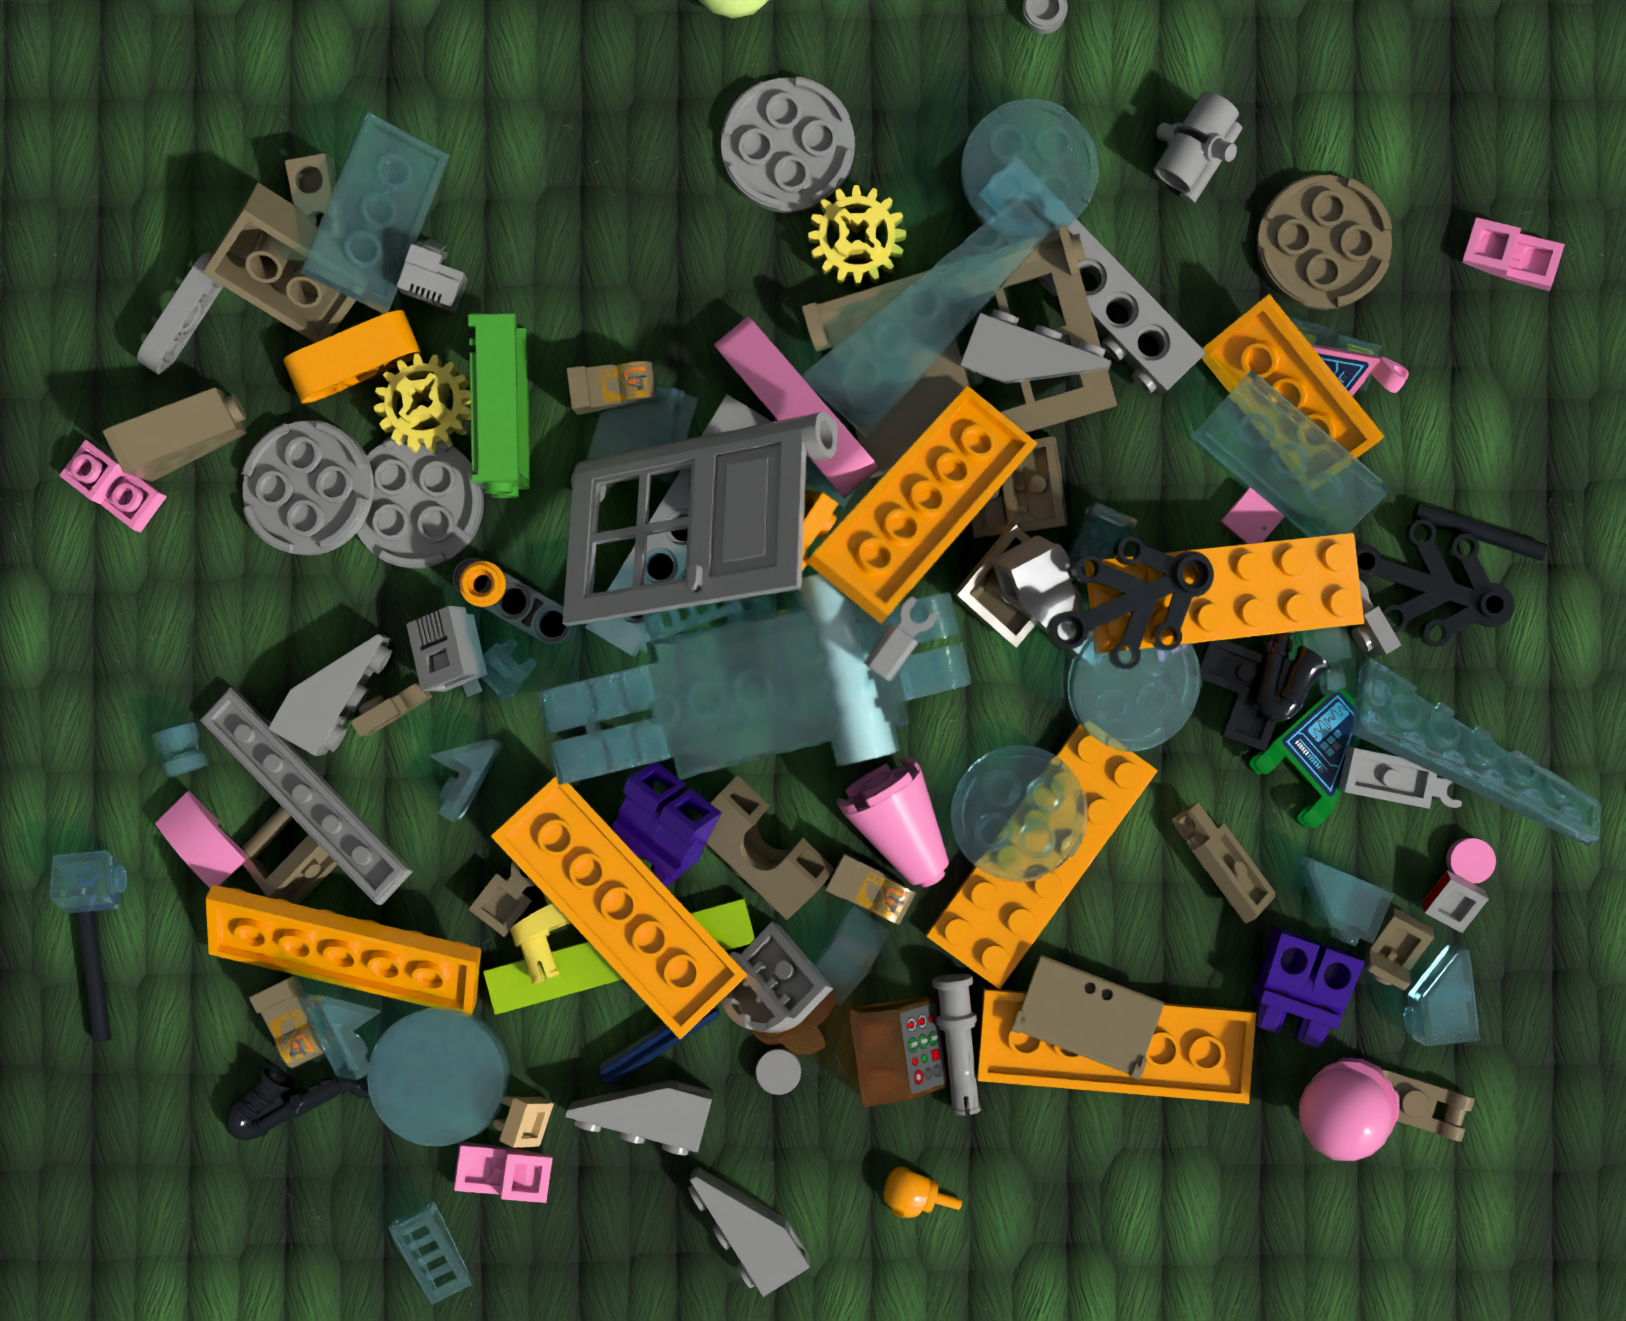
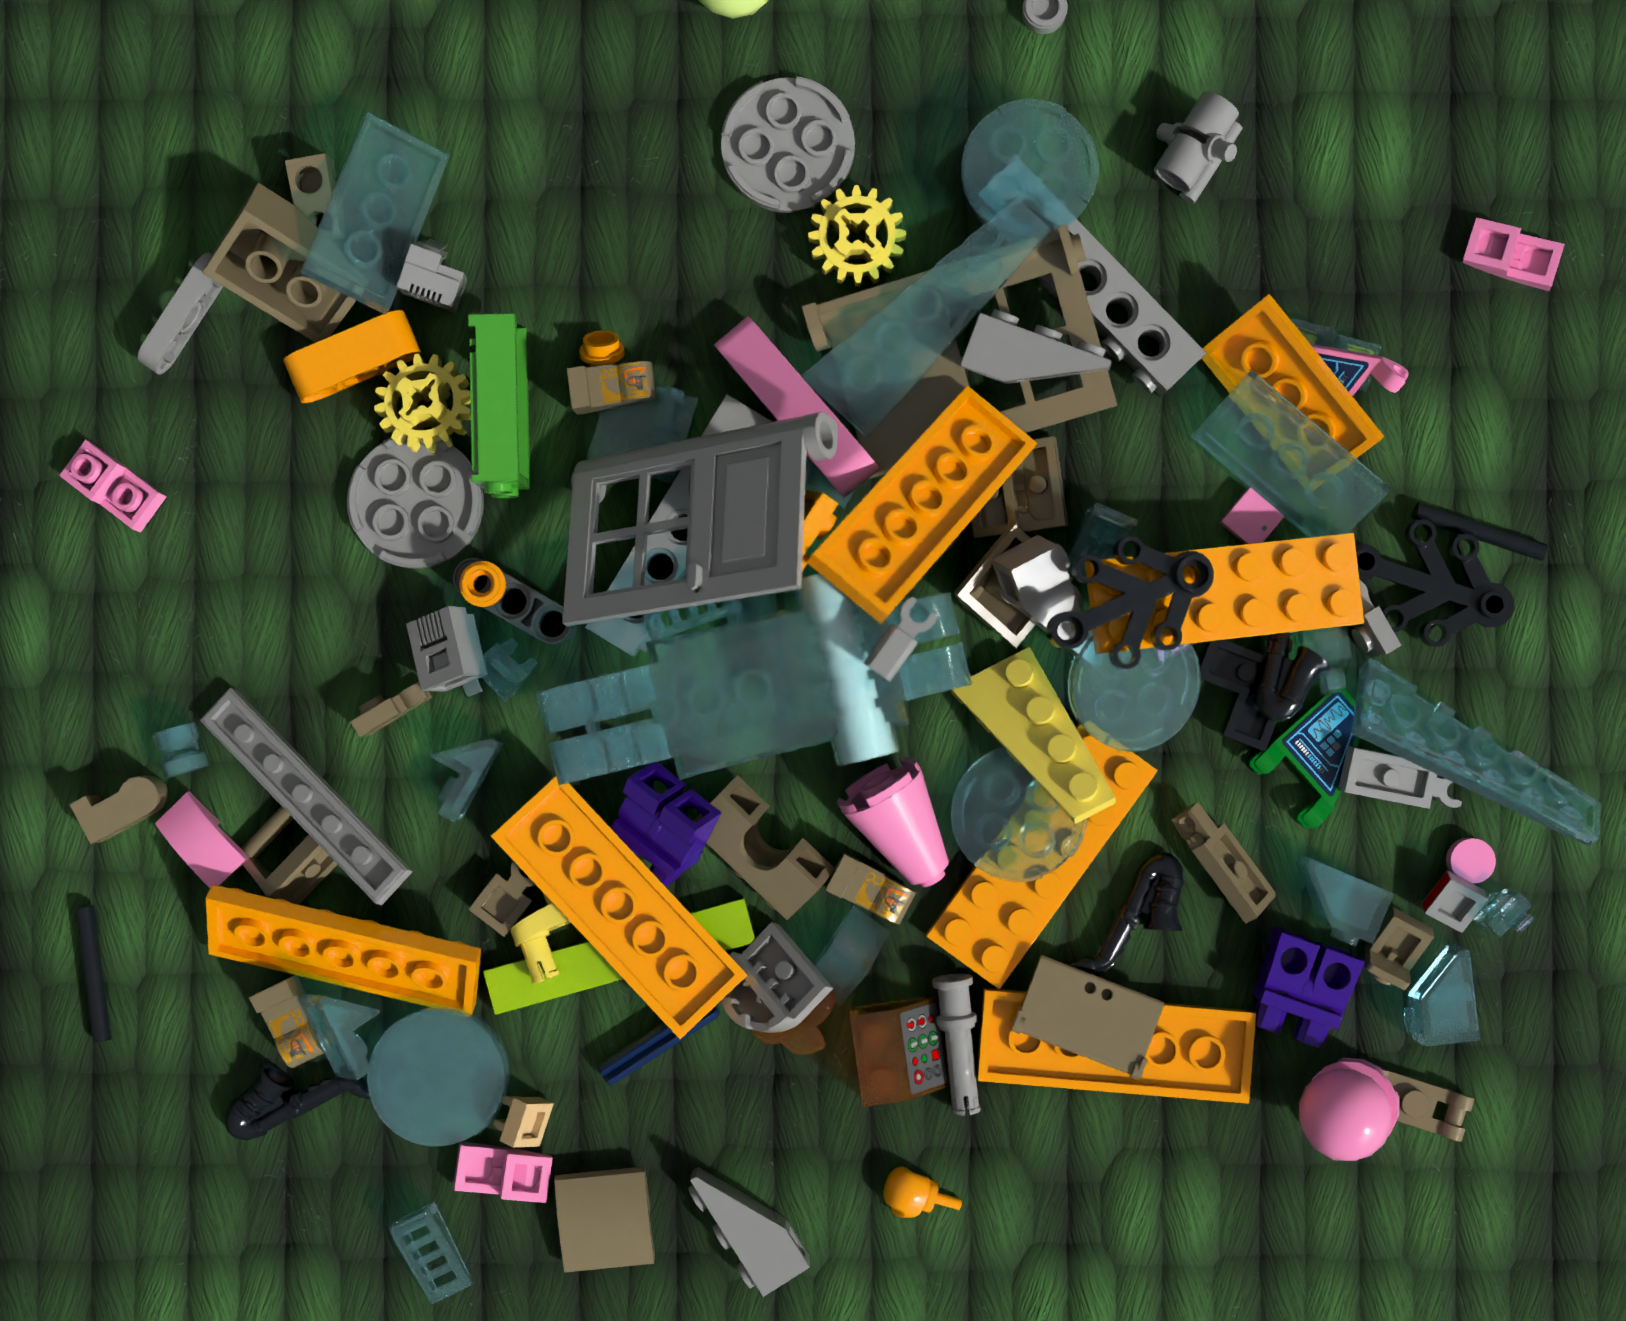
clear light blue brick [49,850,127,914] -> none
dark tan slope [102,387,247,482] -> none
light grey tile [242,421,374,555] -> none
light grey slope [268,634,392,756] -> none
light grey slope [565,1080,714,1155] -> none
light grey tile [756,1047,801,1095] -> none
dark tan tile [1256,174,1393,310] -> none
none -> dark tan leg [69,775,169,844]
none -> dark tan slope [554,1167,655,1273]
none -> light orange plate [579,330,625,367]
none -> light yellow wing [949,646,1116,824]
none -> black piece [1070,852,1184,974]
none -> clear light blue plate [1473,888,1534,937]

